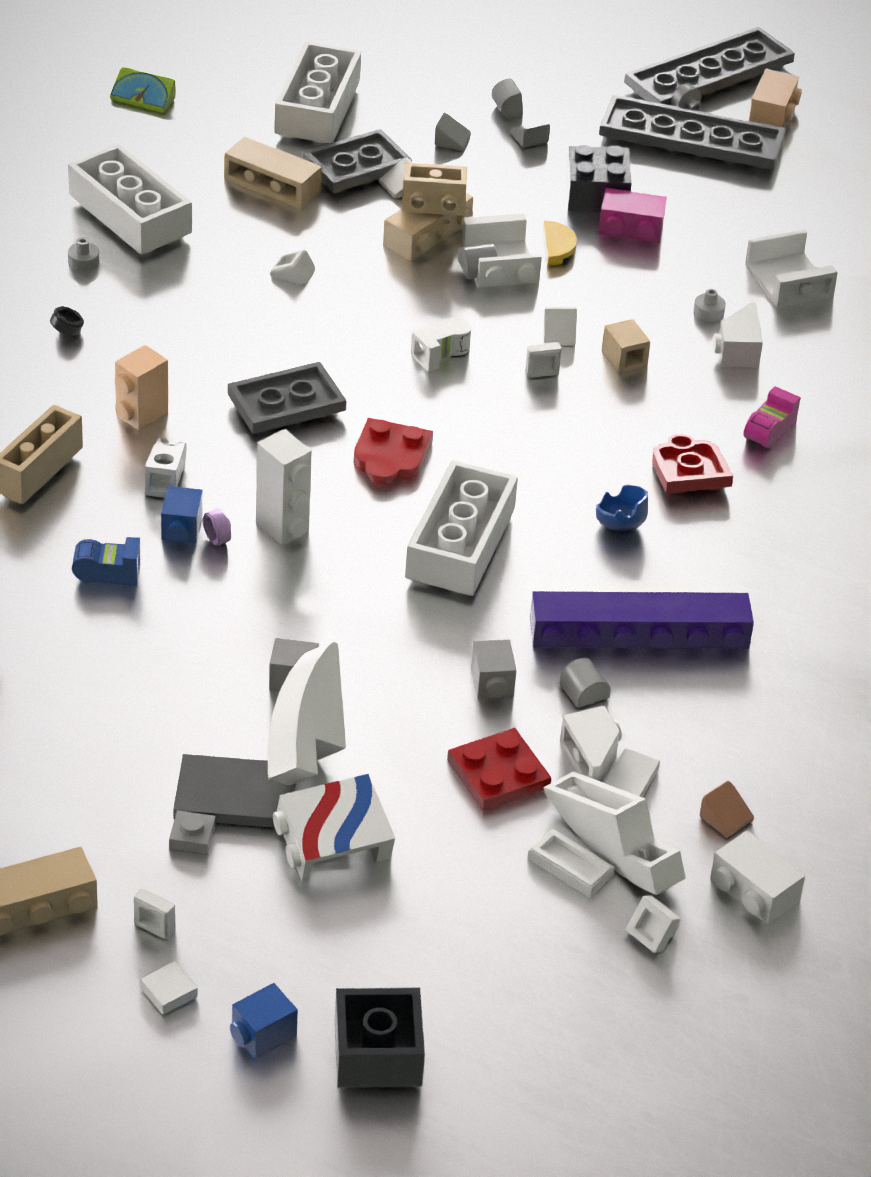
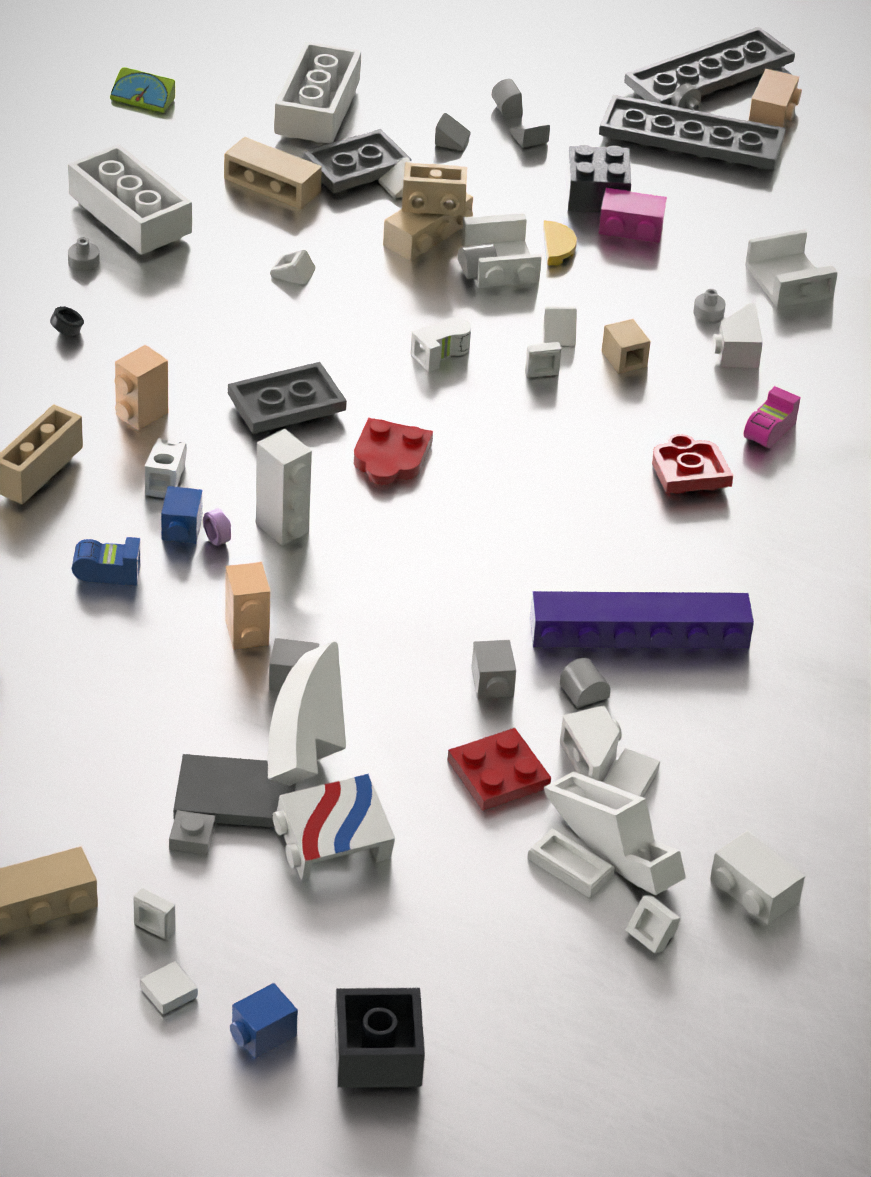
white brick [405,459,518,596] -> none
blue hair [595,484,648,532] -> none
nougat slope [699,780,754,838] -> none
none -> light nougat brick [225,562,270,650]

